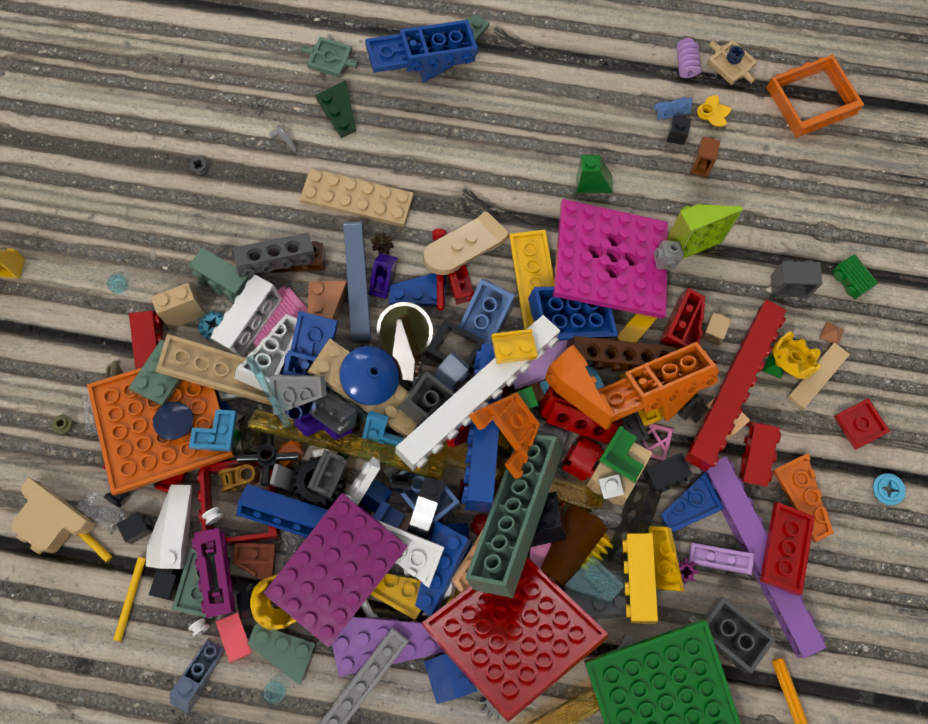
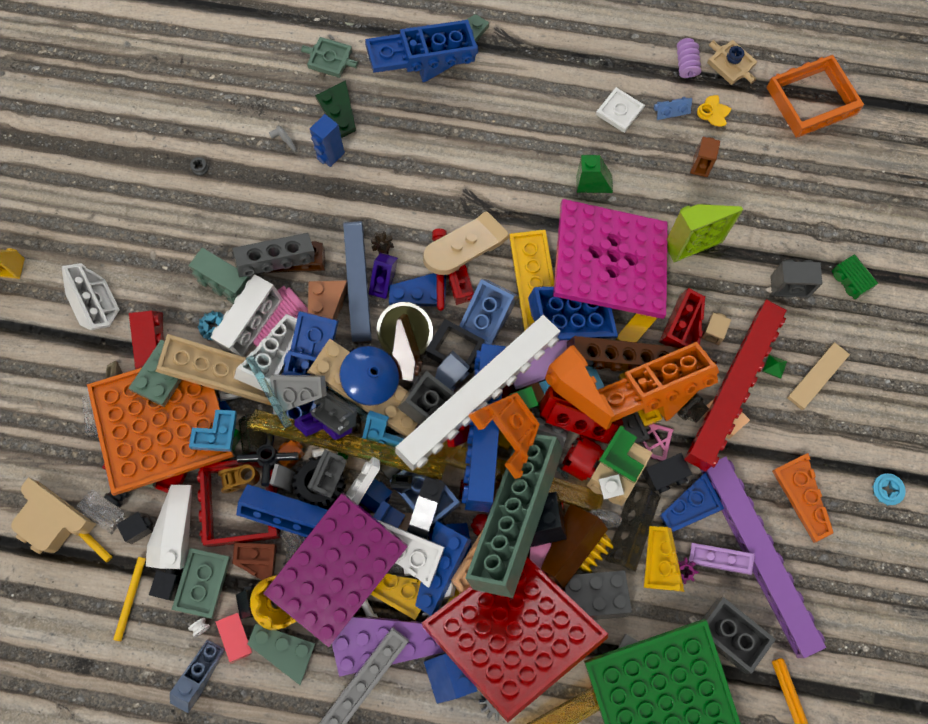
olive plate [52,414,73,434] -> none
clear light blue tile [107,274,128,294] -> none
tan slope [151,282,205,329] -> none
dark blue dish [153,402,193,440] -> none
magenta brick [192,528,236,618] -> none
white bush [202,507,223,526] -> none
clear light blue plate [263,681,285,704] -> none
tan plate [300,168,414,227] -> none
yellow plate [491,329,538,364] -> none
clear light blue wing [565,556,624,603] -> none
yellow slope [622,533,658,625] -> none
light grey brick [653,240,684,270] -> none
black brick [666,115,691,145] -> none
red wedge [739,421,781,487] -> none
red plate [760,502,815,596] -> none
yellow plate [772,331,821,379] -> none
nougat slope [819,321,845,345] -> none
red plate [833,398,890,450] -> none
none -> white wedge [62,263,120,330]
none -> blue brick [309,114,345,167]
none -> white plate [596,87,645,133]

